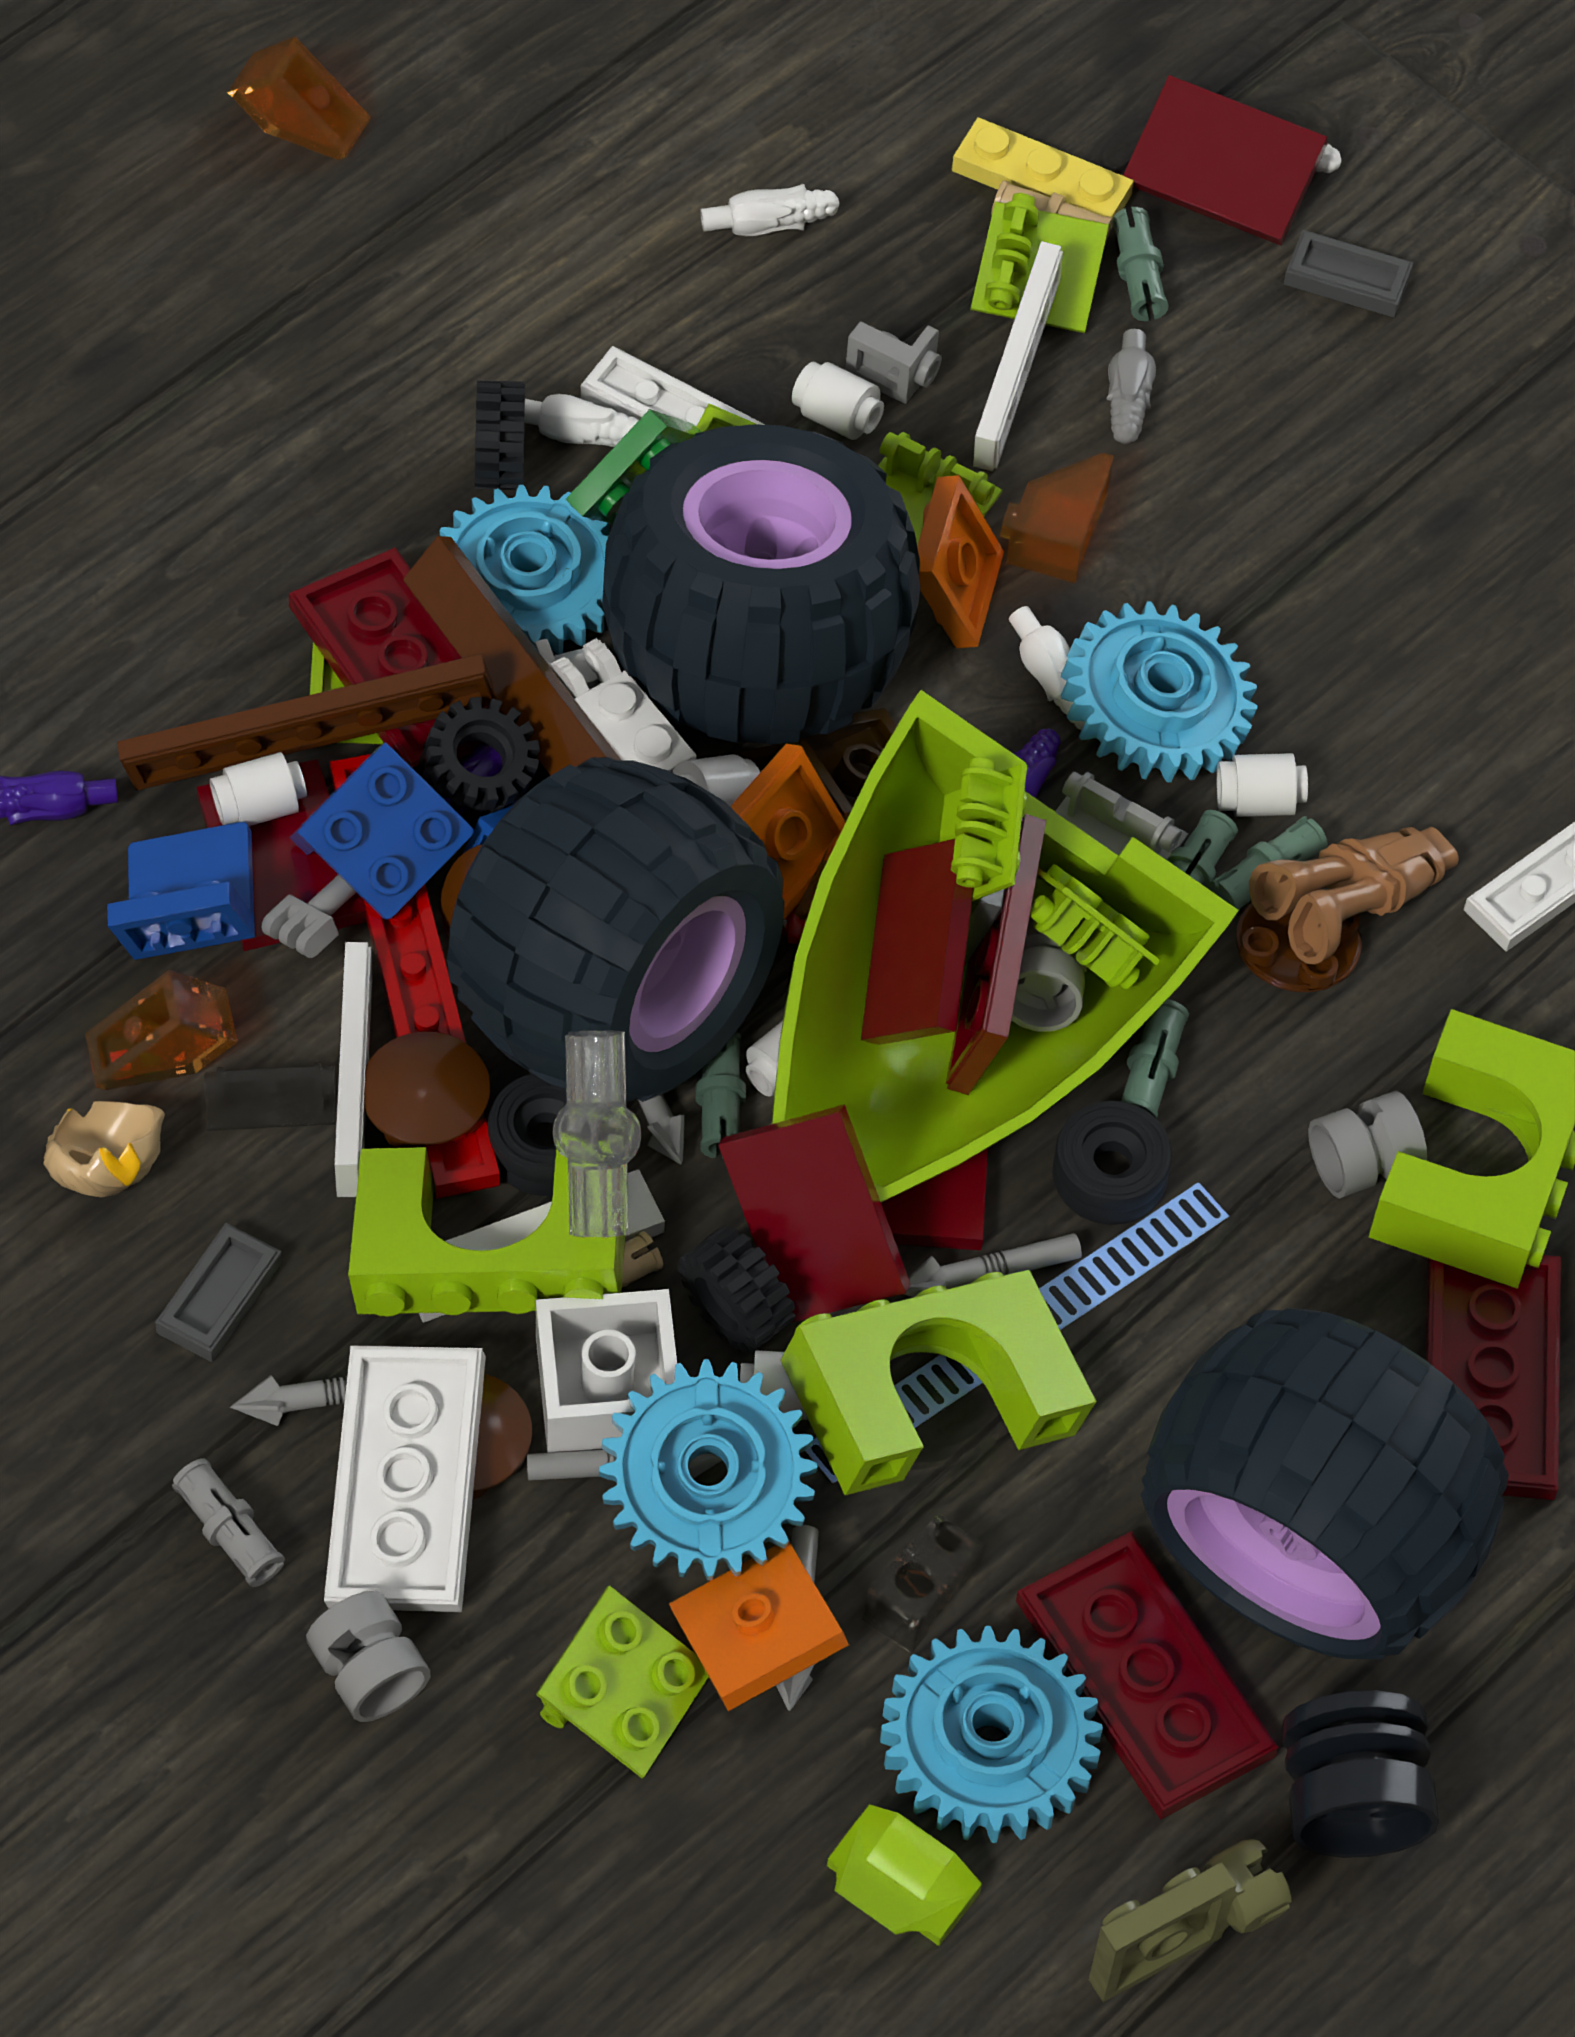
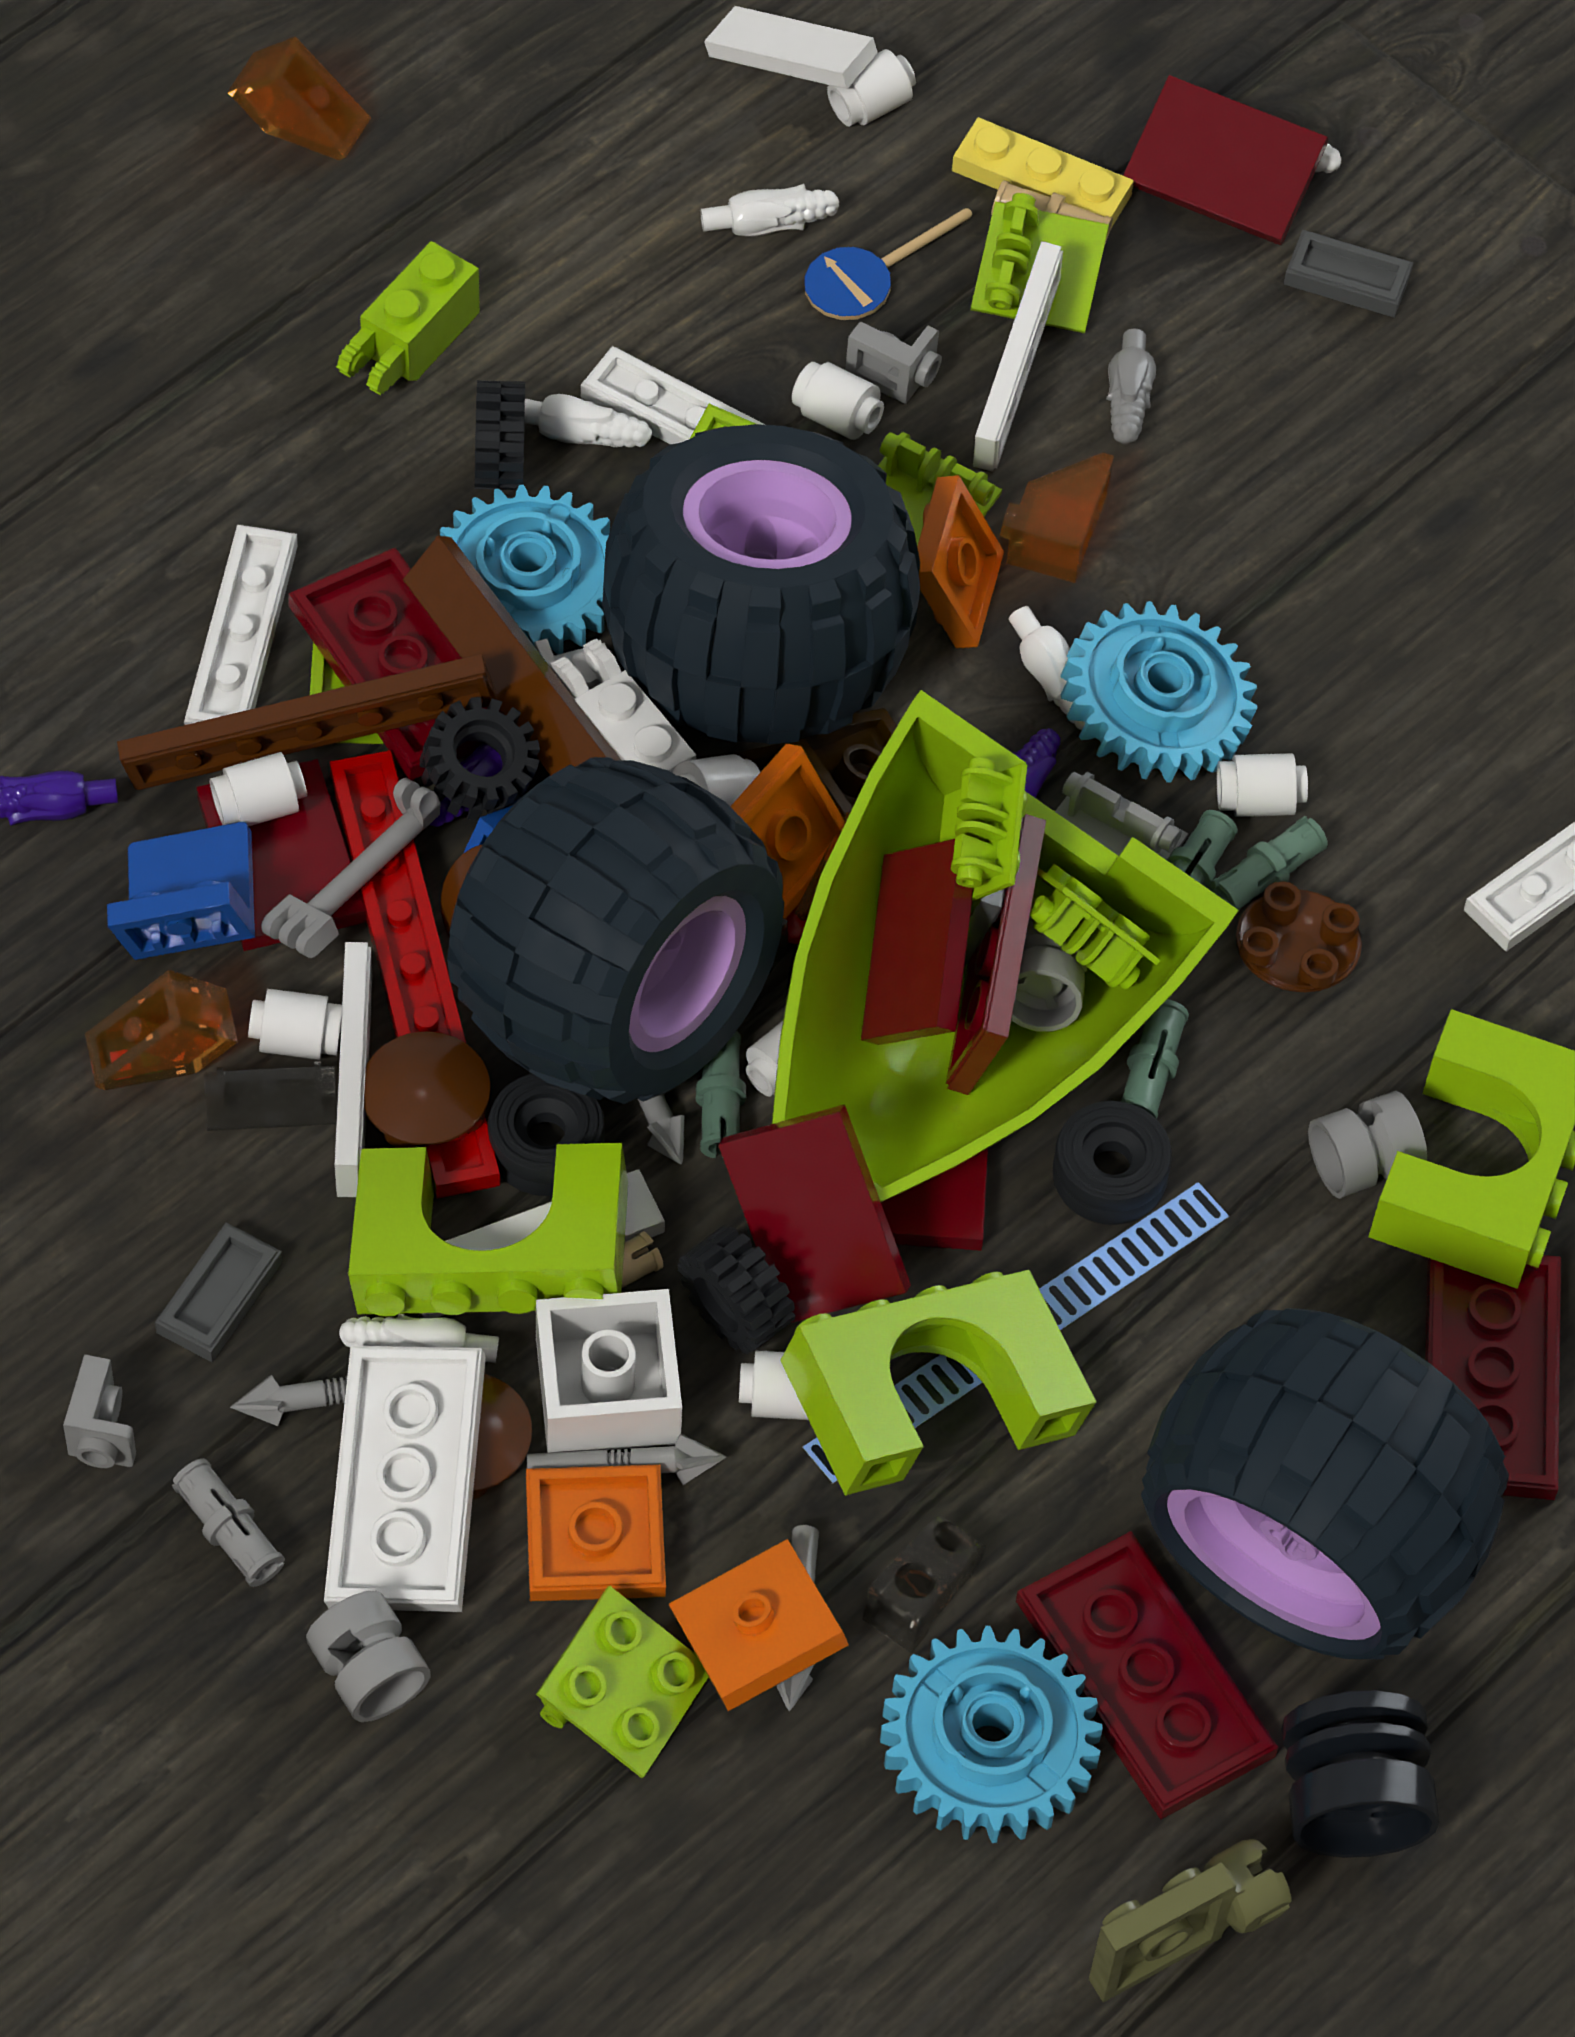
tan hair [43,1101,165,1197] -> none
blue bracket [289,742,474,920] -> none
clear piece [553,1030,642,1237] -> none
green plate [565,409,701,524] -> none
medium azure gear [599,1359,817,1580] -> none
lime slope [827,1804,982,1946] -> none
light grey piece [905,1233,1082,1297] -> none
sand green pin [1112,207,1169,322] -> none
medium nougat piece [1249,827,1459,964] -> none
none -> light grey bracket [63,1354,136,1468]
none -> white tile [184,525,298,725]
none -> white brick [248,989,342,1060]
none -> lime hinge [336,241,480,395]
none -> white piece [339,1314,499,1363]
none -> orange plate [526,1465,666,1601]
none -> white tile [704,6,878,89]
none -> blue piece [804,208,972,320]
none -> white brick [827,49,916,127]

